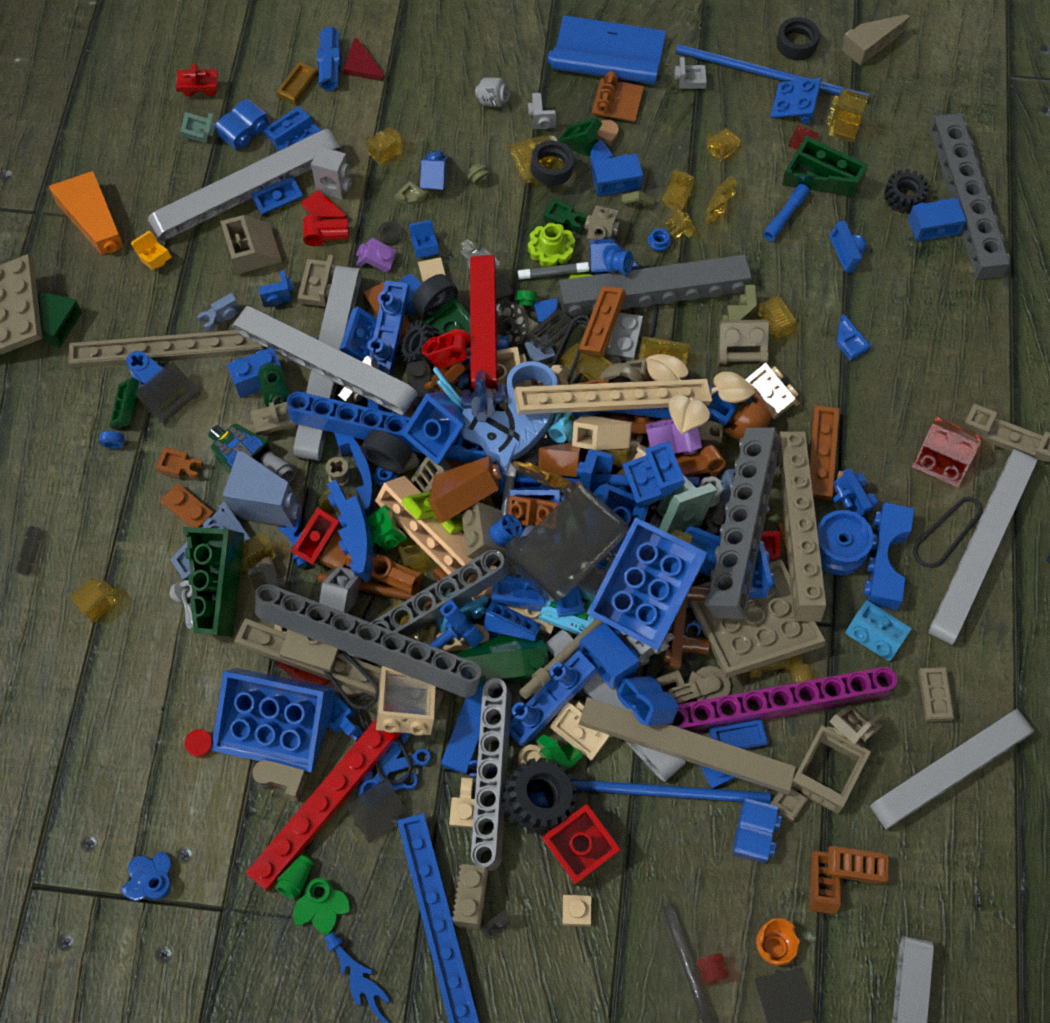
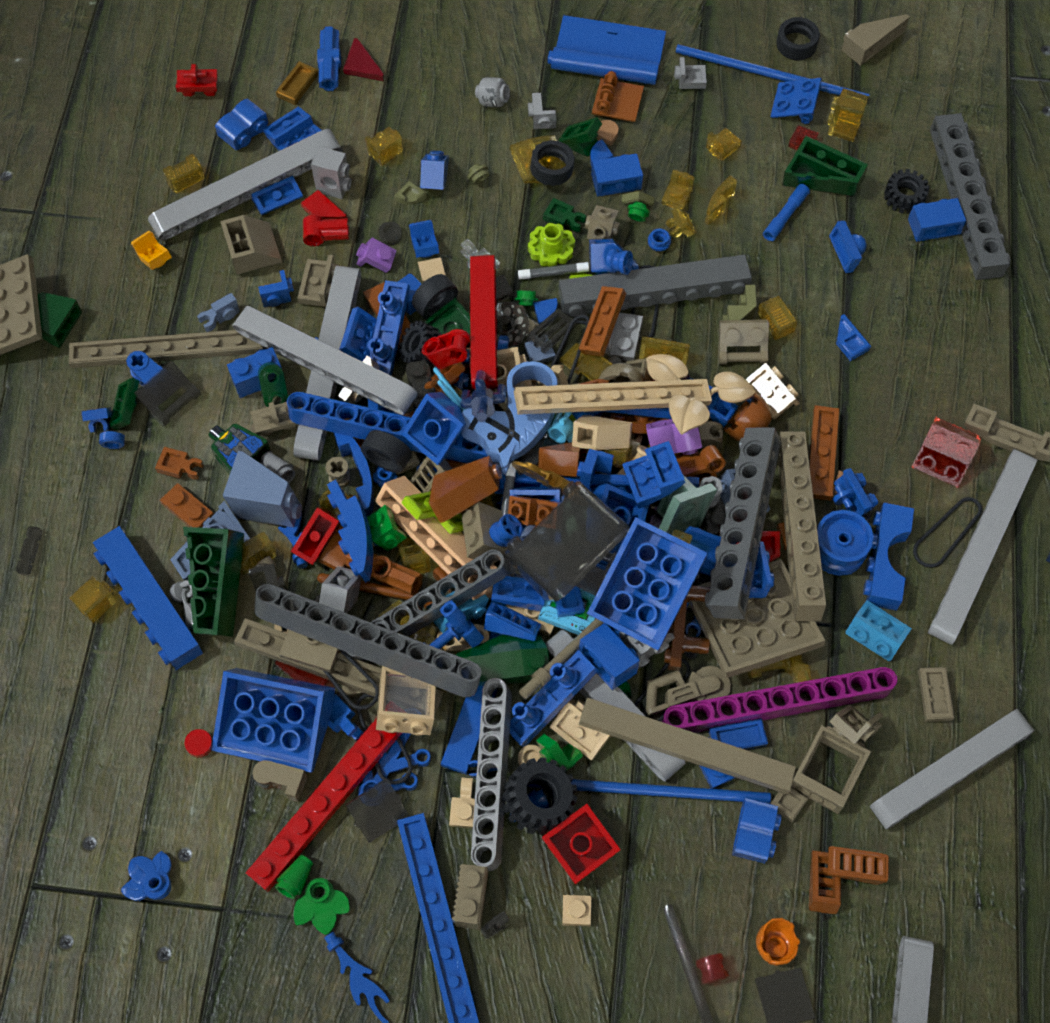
orange slope [49,171,124,255] -> none
sand green bracket [179,112,216,143] -> none
blue brick [617,676,679,726] -> none
none -> blue tile [81,407,112,432]
none -> blue brick [92,526,203,670]
none -> clear yellow piece [163,154,205,194]
none -> green plate [627,202,650,222]

